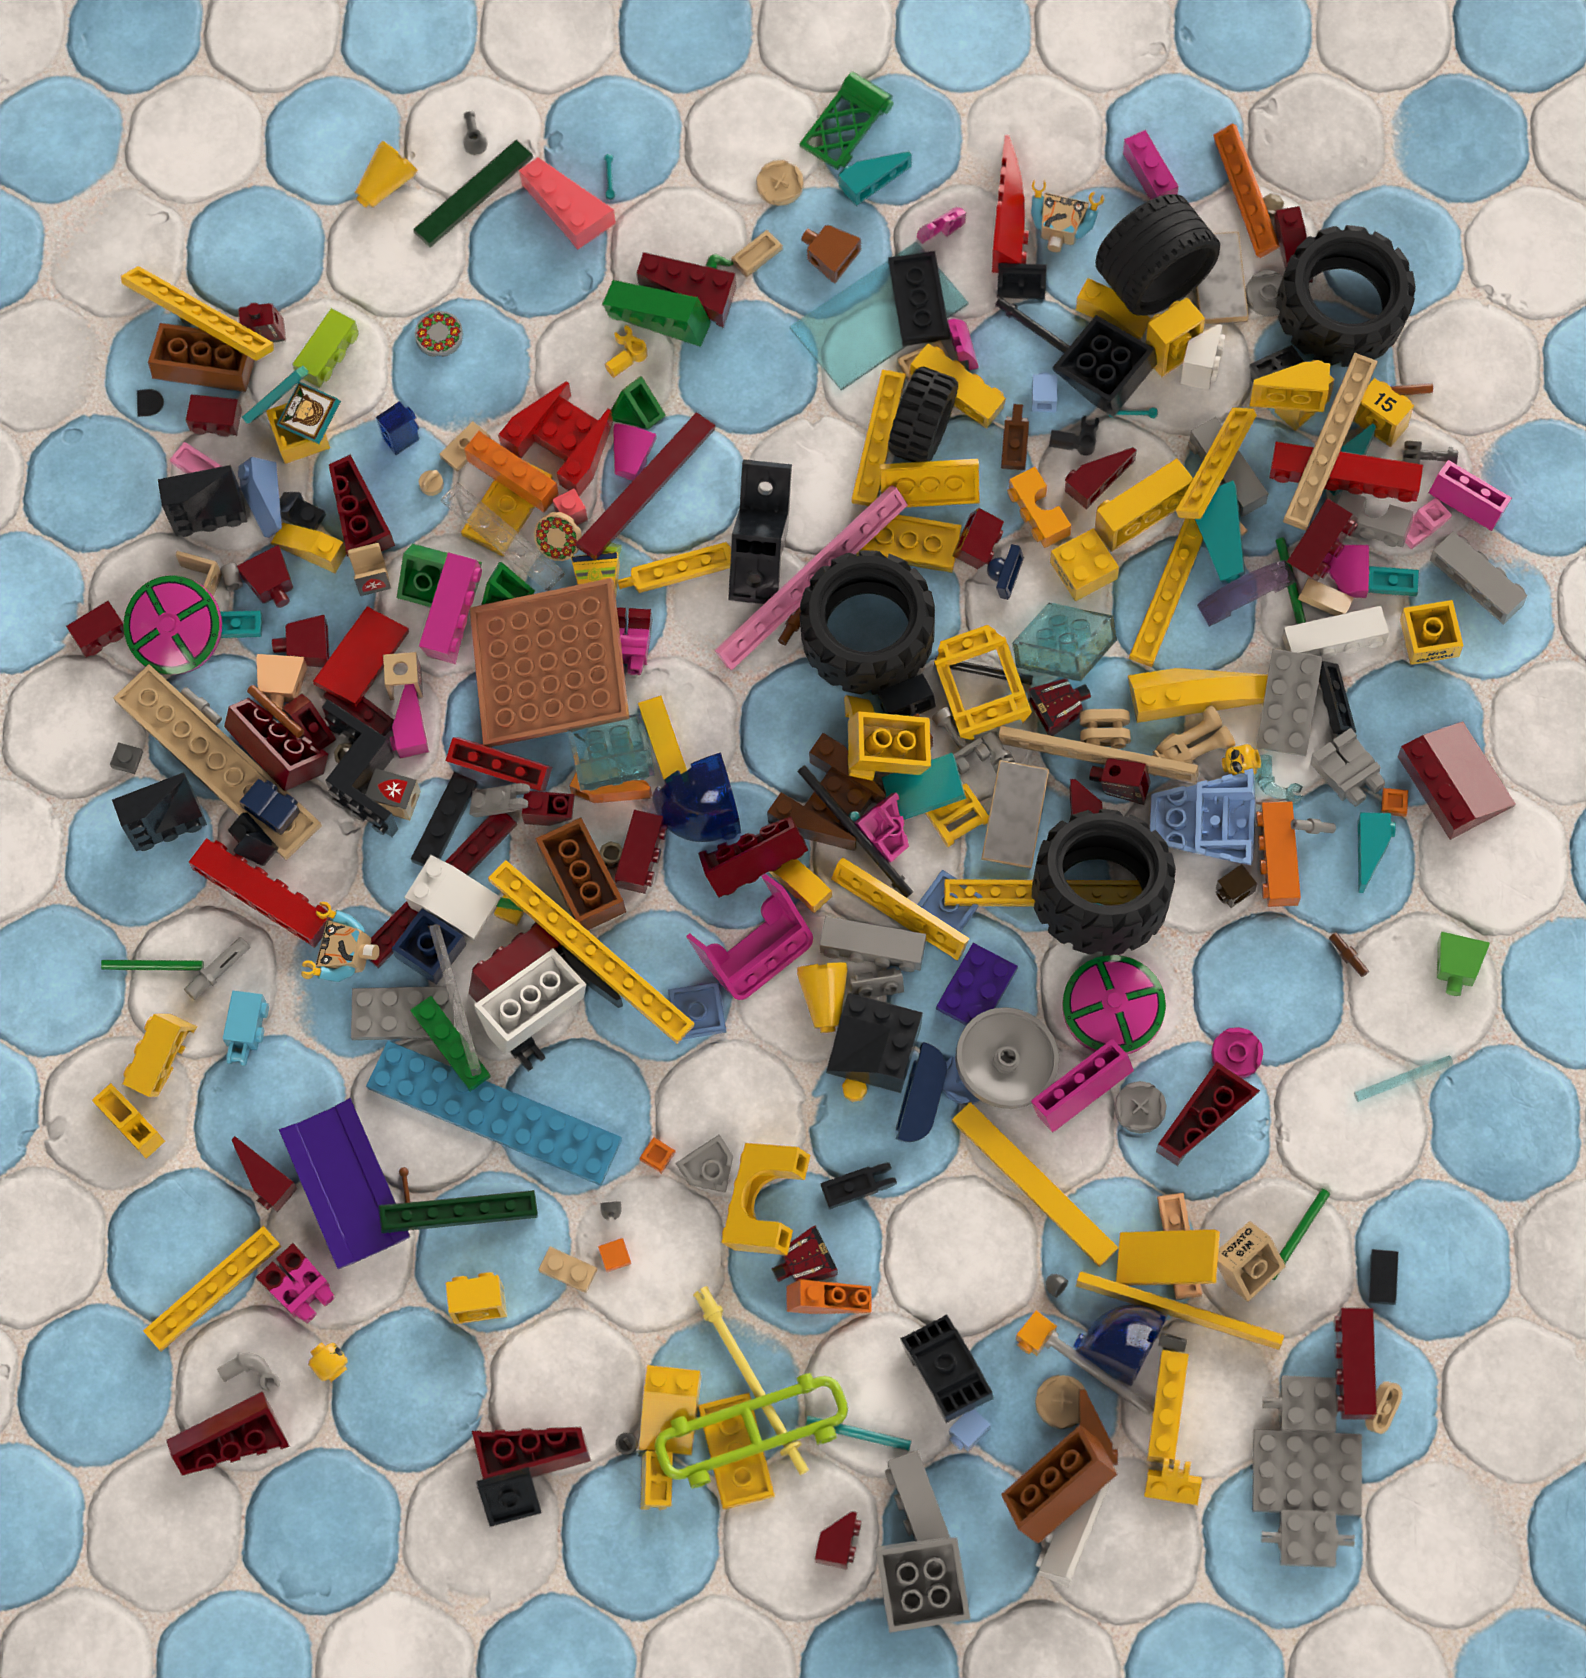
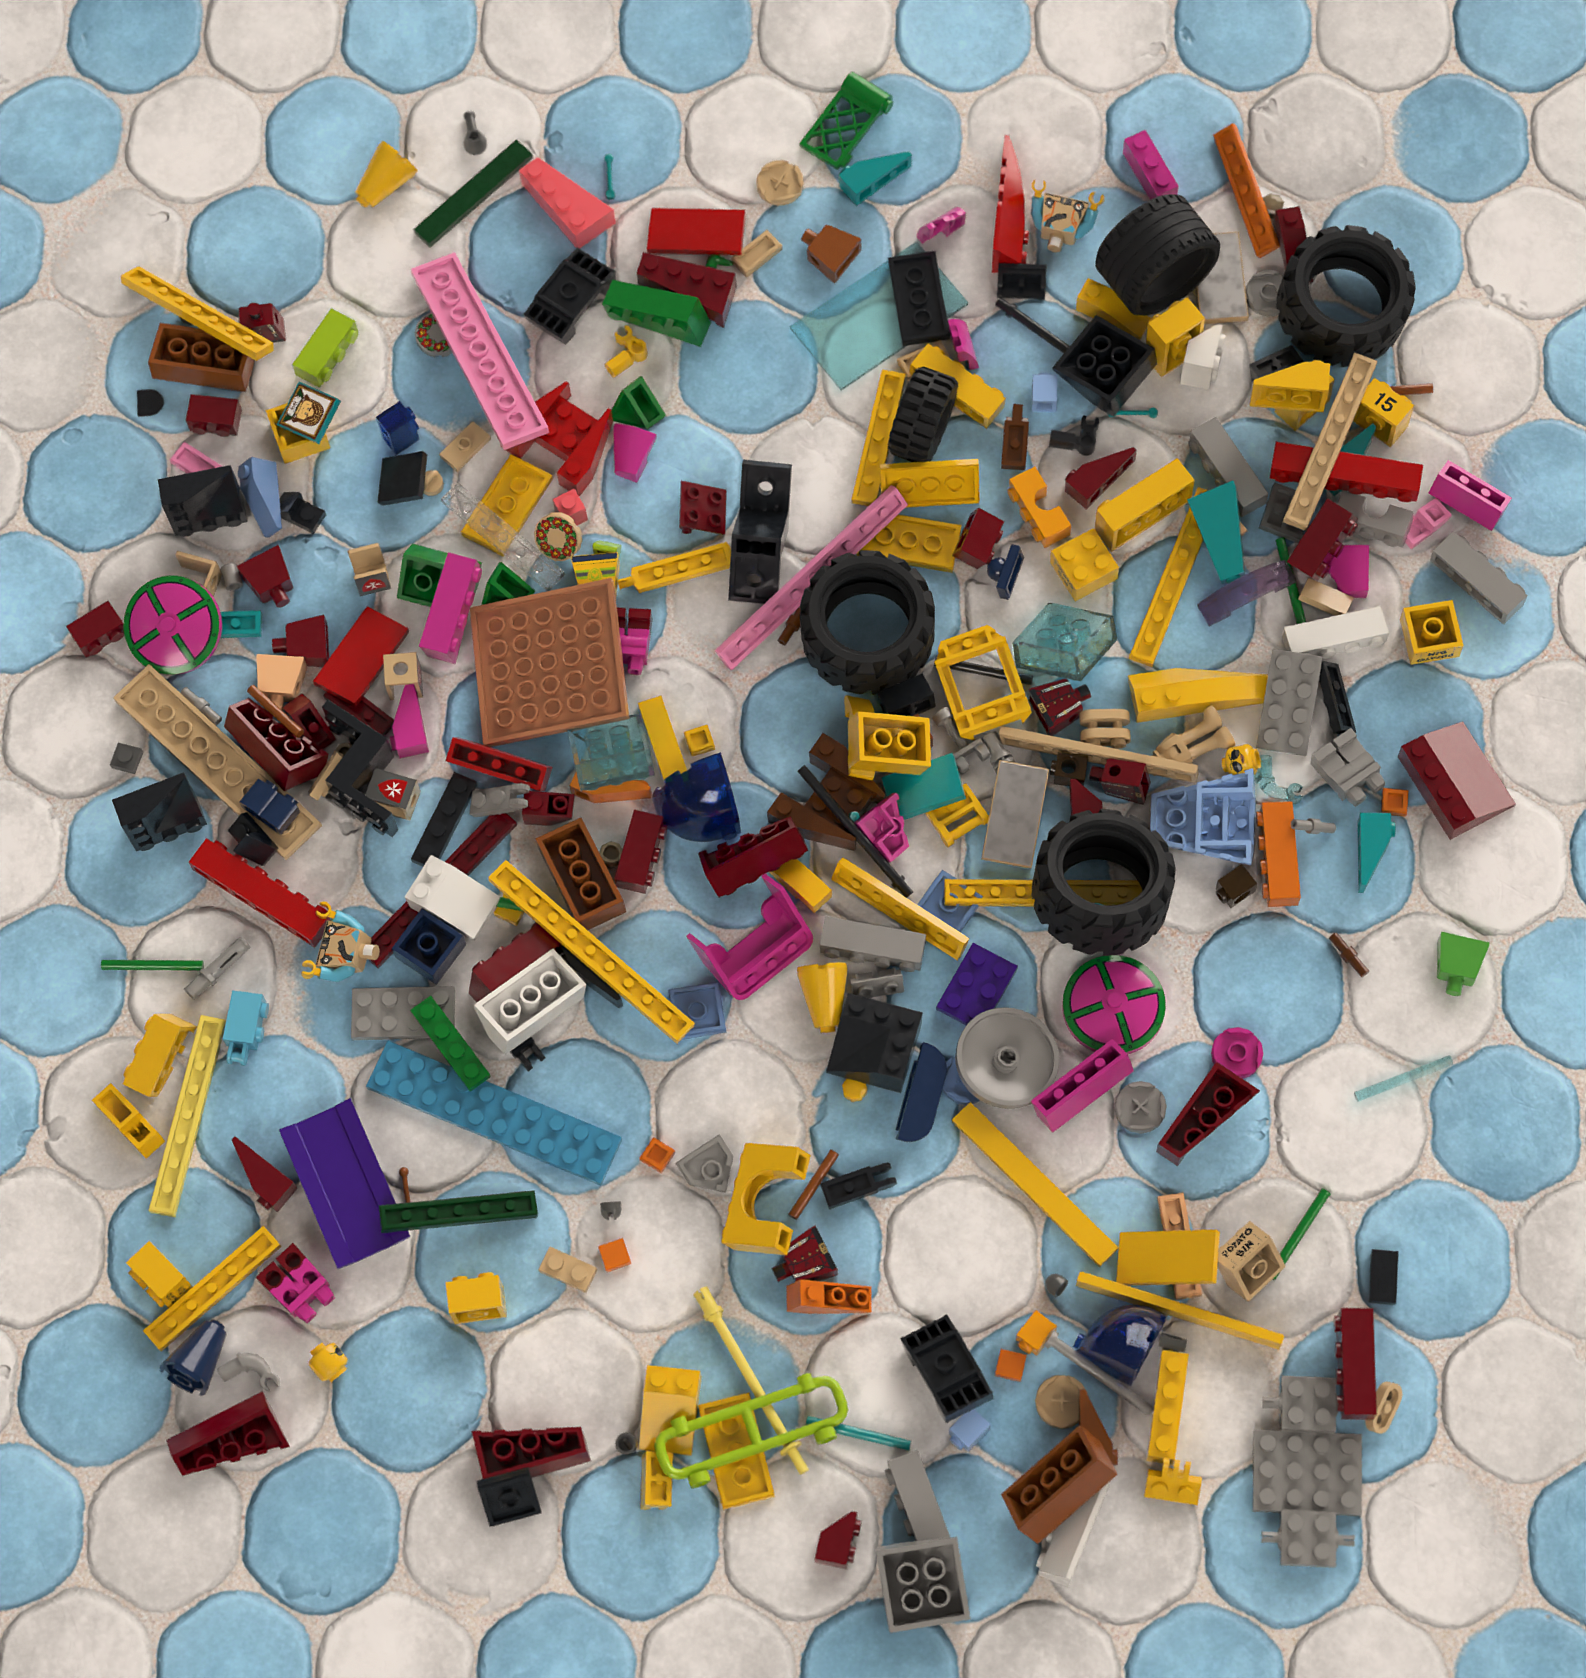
teal tile [241,365,309,424] -> none
yellow slope [271,522,346,573] -> none
dark red wedge [328,454,395,556] -> none
clear tile [429,924,482,1076] -> none
orange brick [464,431,559,513] -> none
dark red tile [576,412,716,560] -> none
yellow plate [1176,408,1257,519] -> none
teal plate [1368,566,1419,596] -> none
dark grey hinge [1403,441,1458,465] -> none
none -> yellow brick [126,1241,192,1308]
none -> light yellow tile [148,1015,226,1218]
none -> dark blue cone [160,1319,227,1396]
none -> tan plate [308,750,344,800]
none -> black tile [377,451,427,506]
none -> bright pink plate [411,252,549,450]
none -> black plate [523,247,616,345]
none -> red tile [646,208,746,255]
none -> dark red hinge [679,480,726,535]
none -> yellow tile [684,724,715,757]
none -> dark orange bar [788,1149,839,1220]
none -> orange tile [995,1349,1027,1382]
none -> dark brown brick [1050,752,1088,786]
none -> dark grey wing [1258,482,1304,543]

